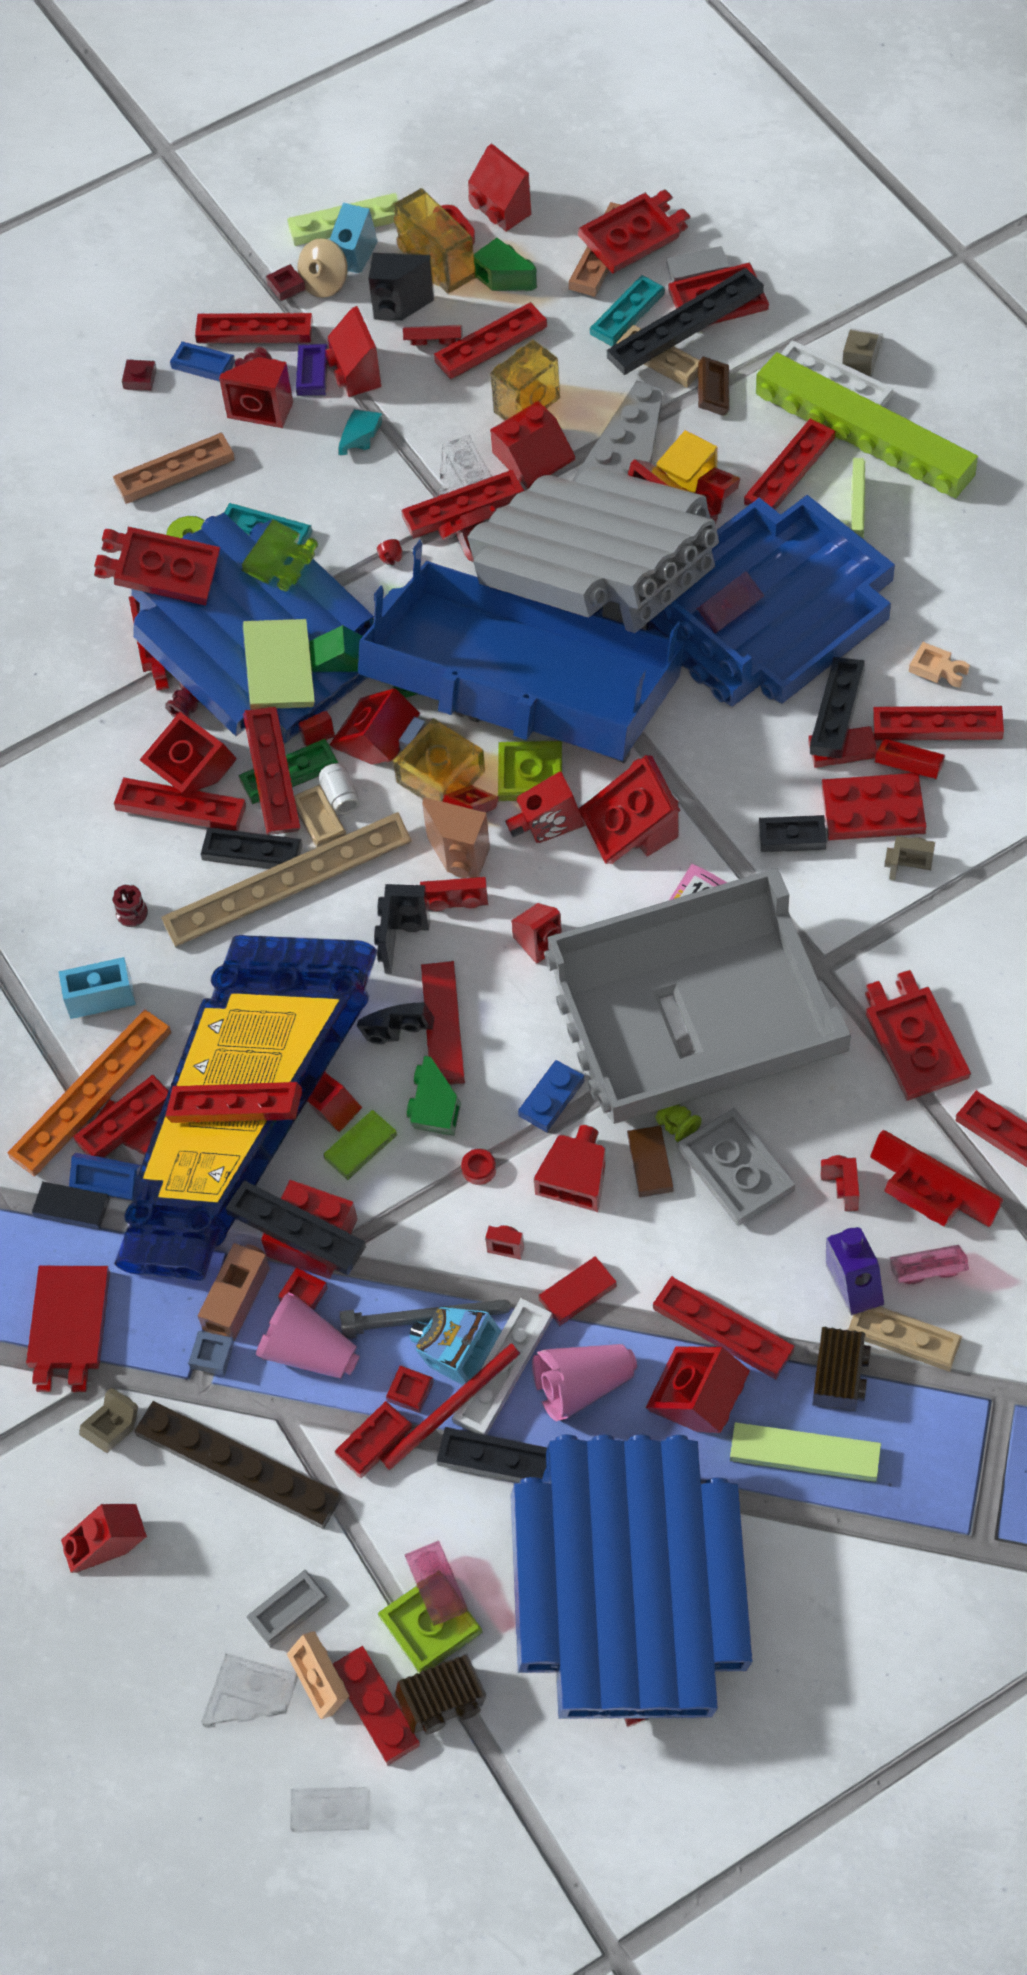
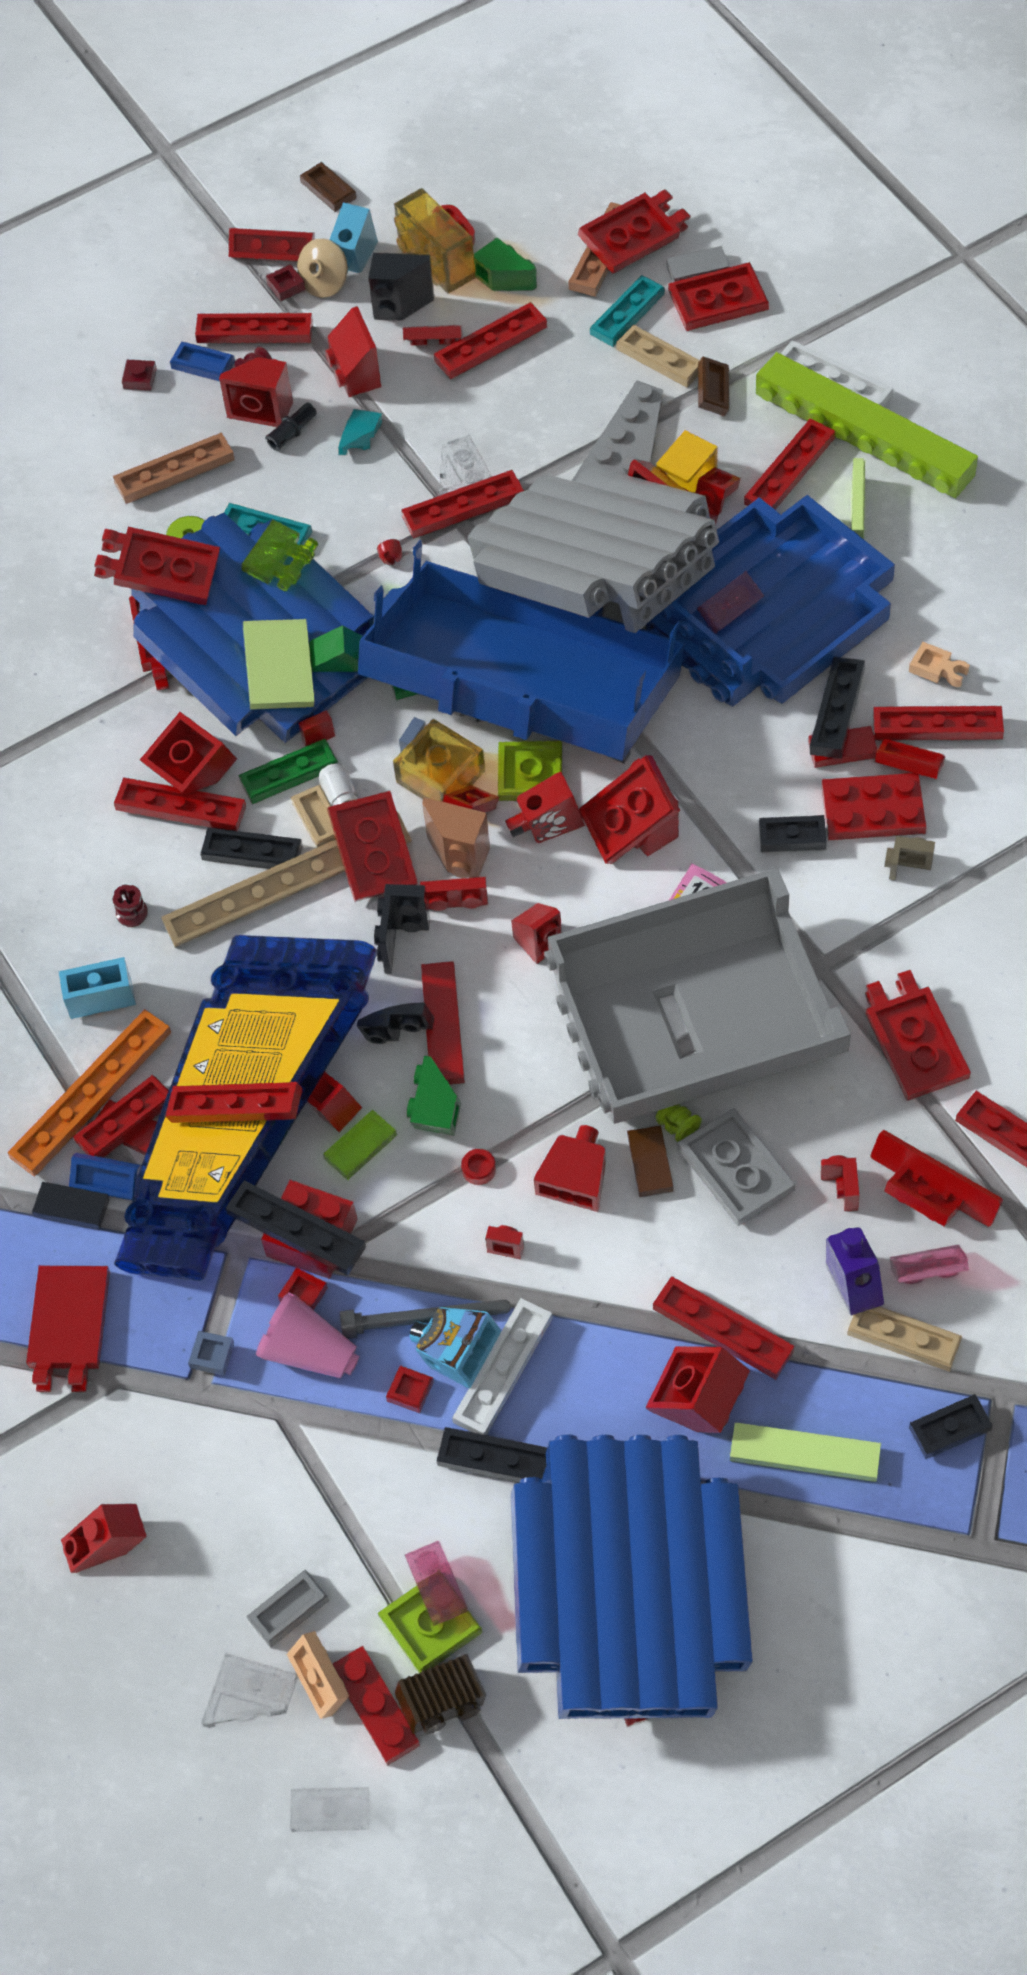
dark tan bracket [79,1388,138,1453] -> none
dark brown plate [134,1401,341,1530] -> none
dark red bush [165,683,202,718] -> none
nougat brick [197,1243,270,1341] -> none
red plate [243,707,300,835] -> none
yellowish green plate [287,193,403,246] -> none
dark purple tile [296,344,328,396] -> none
red slope [329,688,420,765] -> none
red plate [334,1401,412,1479] -> none
red axle [380,1343,521,1470] -> none
red tile [438,505,496,562] -> none
red slope [468,143,532,232] -> none
clear yellow brick [490,340,560,421] -> none
red slope [490,401,575,489] -> none
blue plate [518,1060,585,1133] -> none
bright pink cone [532,1344,637,1422] -> none
red tile [538,1256,617,1326] -> none
black plate [607,268,764,375] -> none
dark brown brick [812,1326,871,1411] -> none
dark tan slope [842,328,883,377] -> none
none -> red plate [228,228,315,261]
none -> black axle [265,402,317,451]
none -> reddish brown tile [300,162,357,212]
none -> red plate [327,791,418,902]
none -> black plate [909,1394,993,1459]

